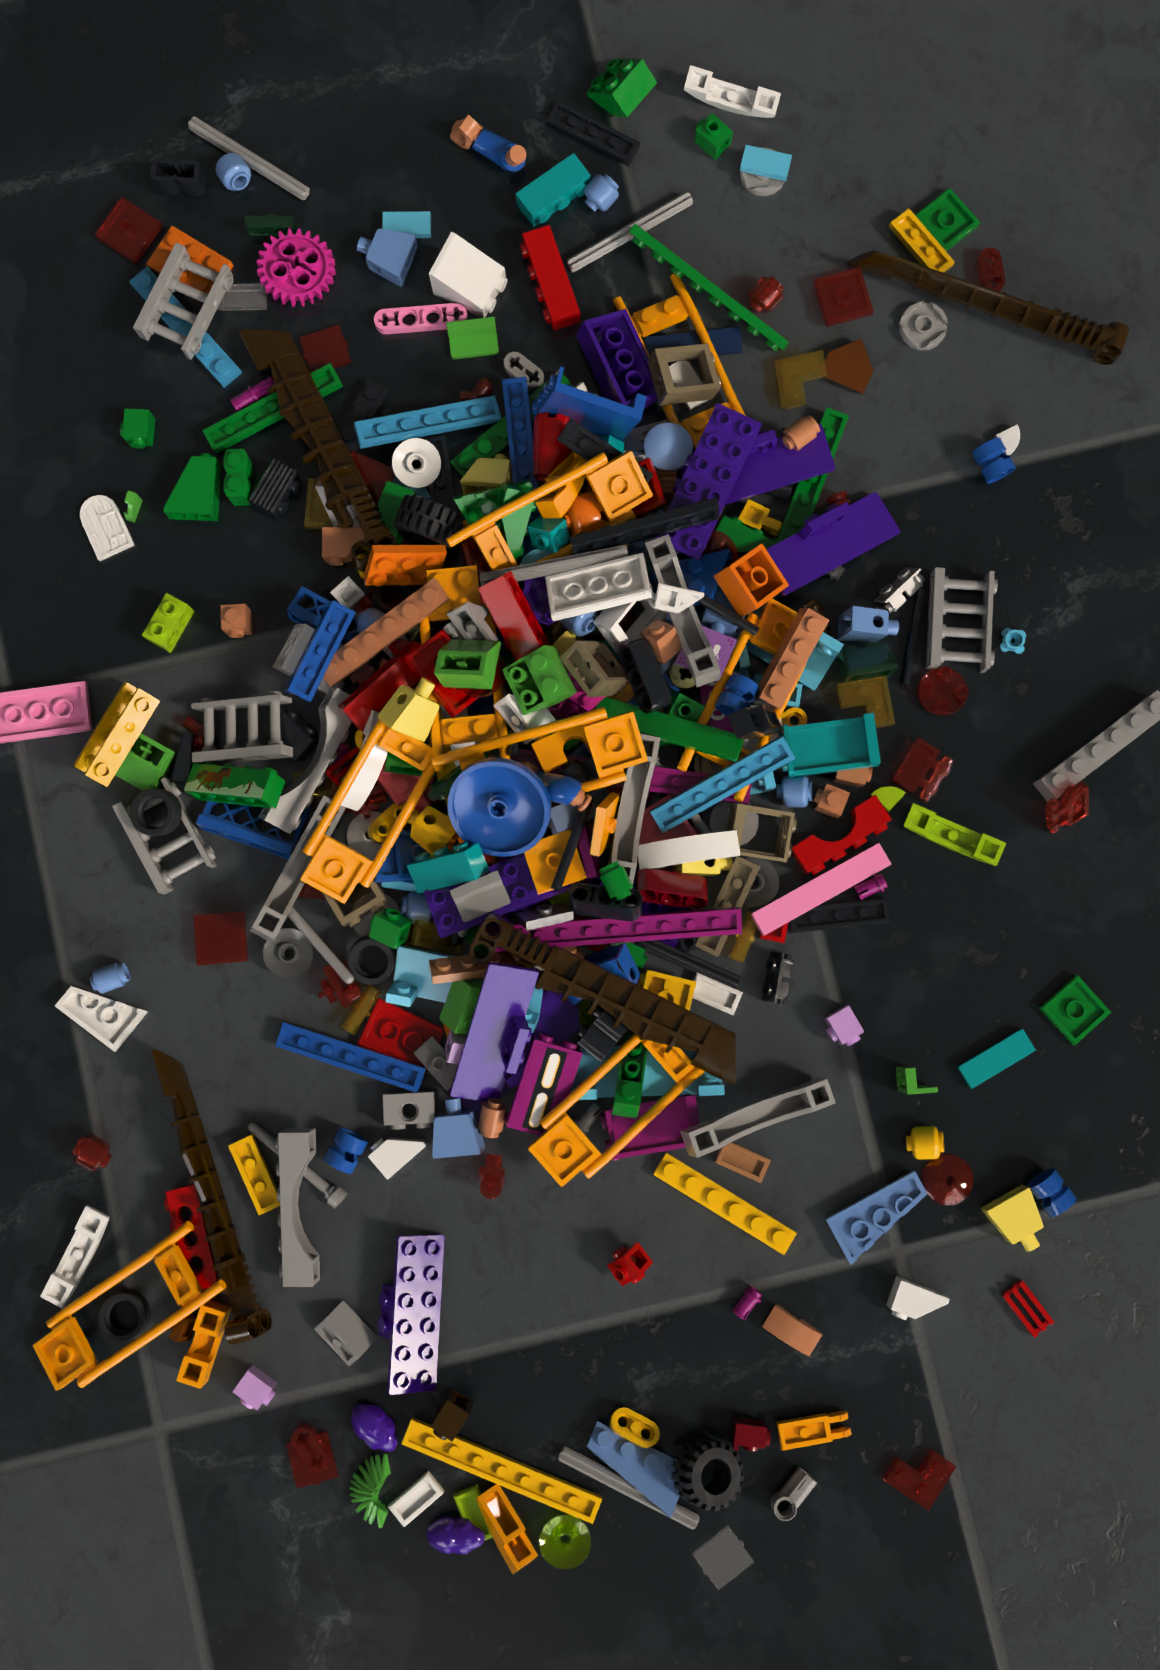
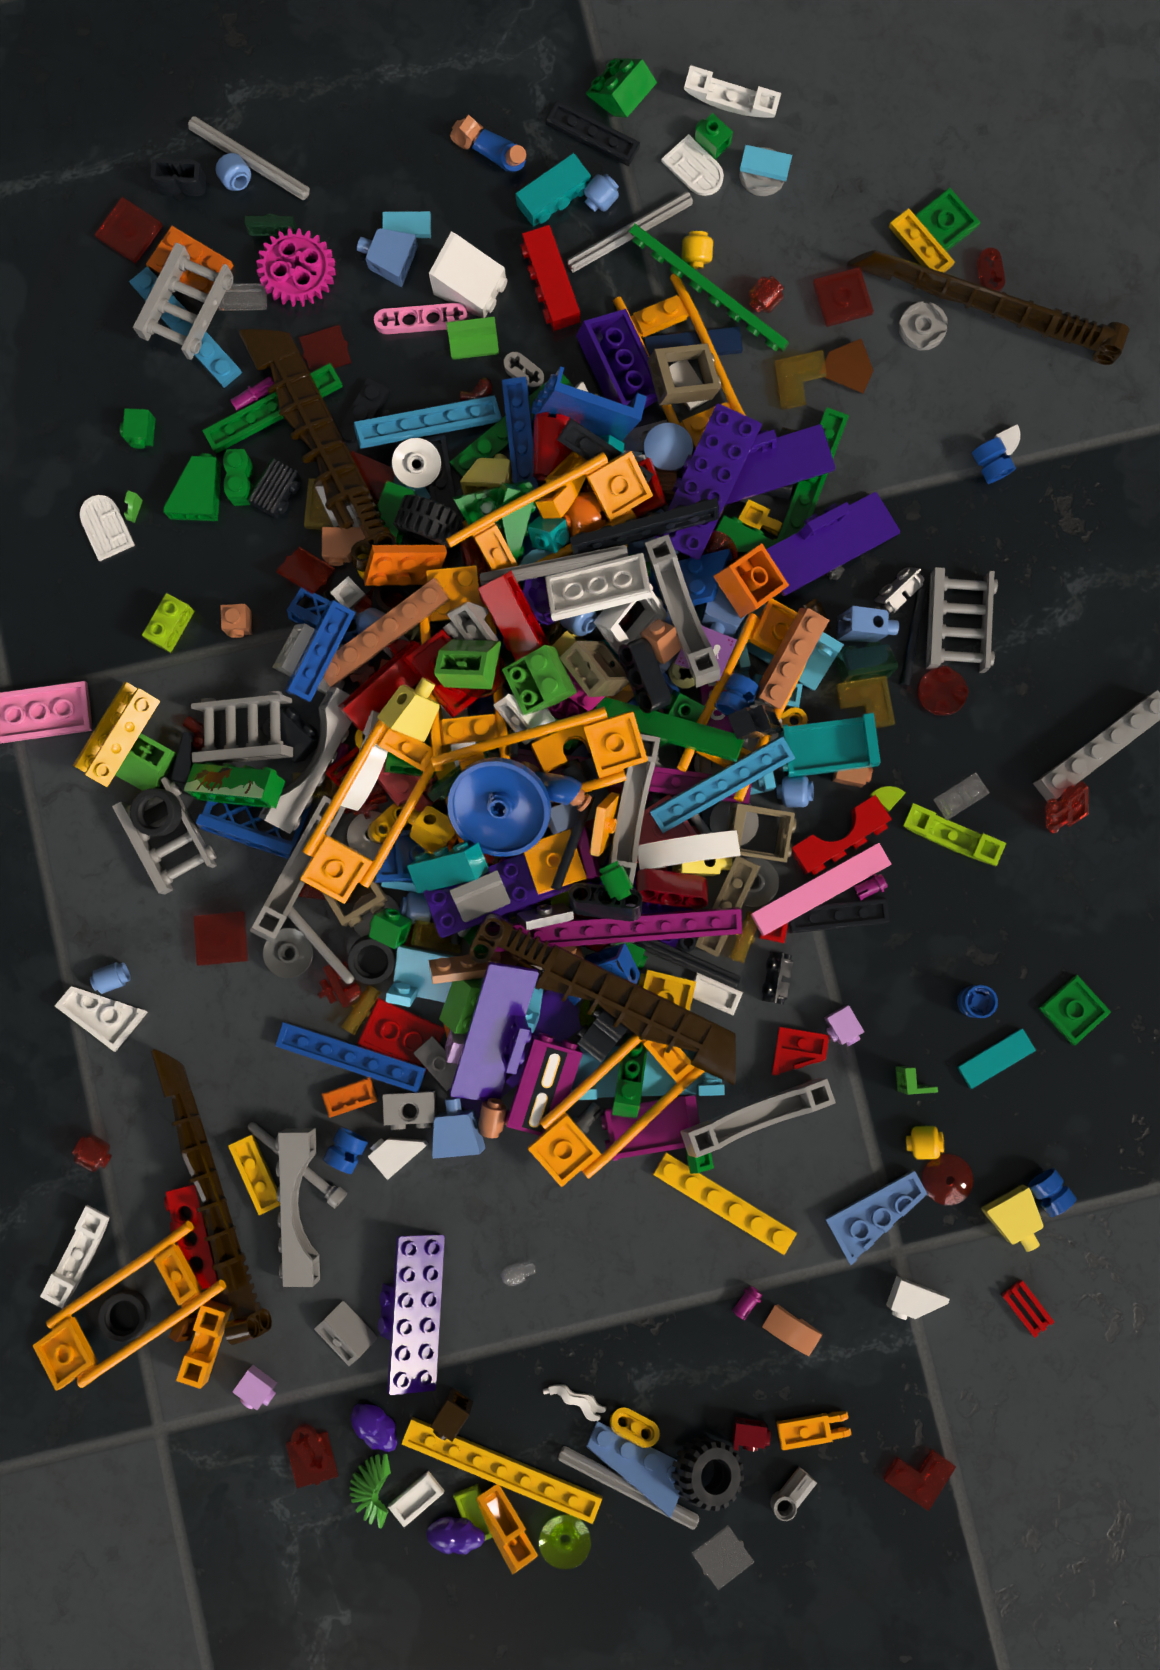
clear red hips [479,1154,506,1199] -> none
red brick [607,1242,654,1286] -> none
white tile [653,583,704,614] -> none
black bar [694,589,760,636] -> none
medium nougat tile [714,1142,771,1183] -> none
nougat brick [782,415,820,451] -> none
nougat brick [813,784,850,819] -> none
clear red bush [826,491,851,506] -> none
clear red plate [892,738,954,802] -> none
medium azure plate [1000,628,1026,654] -> none
none -> clear red piece [277,547,335,594]
none -> orange plate [322,1077,378,1118]
none -> clear cylinder [501,1263,537,1286]
none -> white hair [543,1384,607,1421]
none -> white window [661,134,724,196]
none -> yellow head [681,231,713,269]
none -> green plate [686,1150,714,1174]
none -> red wing [771,1026,830,1076]
none -> clear slope [933,773,990,820]
none -> blue wheel [957,985,998,1018]

